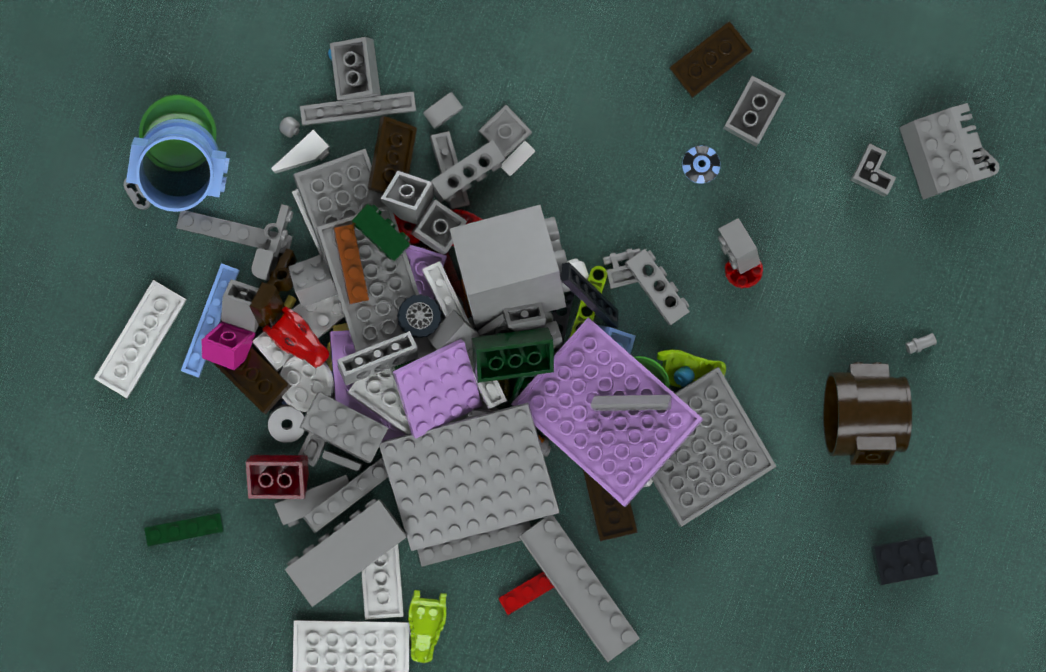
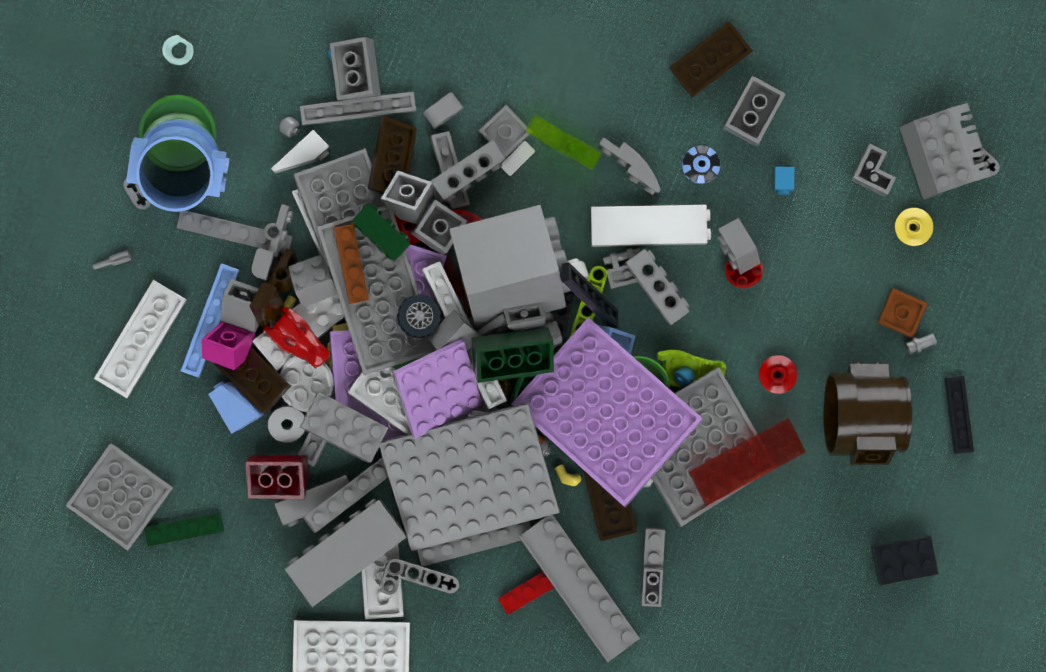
light grey tile [322,450,363,471] -> none
light grey brick [337,331,418,386] -> none
lime animal [408,590,447,663] -> none
light grey slope [591,395,671,411] -> none
none -> light grey plate [66,443,174,551]
none -> light grey axle [93,250,132,270]
none -> light aqua piece [162,35,194,65]
none -> light blue slope [208,381,264,434]
none -> light grey beam [379,559,459,595]
none -> clear neon green slope [525,115,602,170]
none -> light yellow arm [554,464,581,486]
none -> white brick [591,205,711,247]
none -> light grey slope [599,138,661,195]
none -> light grey slope [642,527,665,607]
none -> clear red plate [688,418,806,506]
none -> red dish [759,355,798,394]
none -> dark azure brick [773,167,795,195]
none -> dark orange tile [877,288,928,338]
none -> light yellow dish [895,208,933,246]
none -> black tile [944,376,974,454]

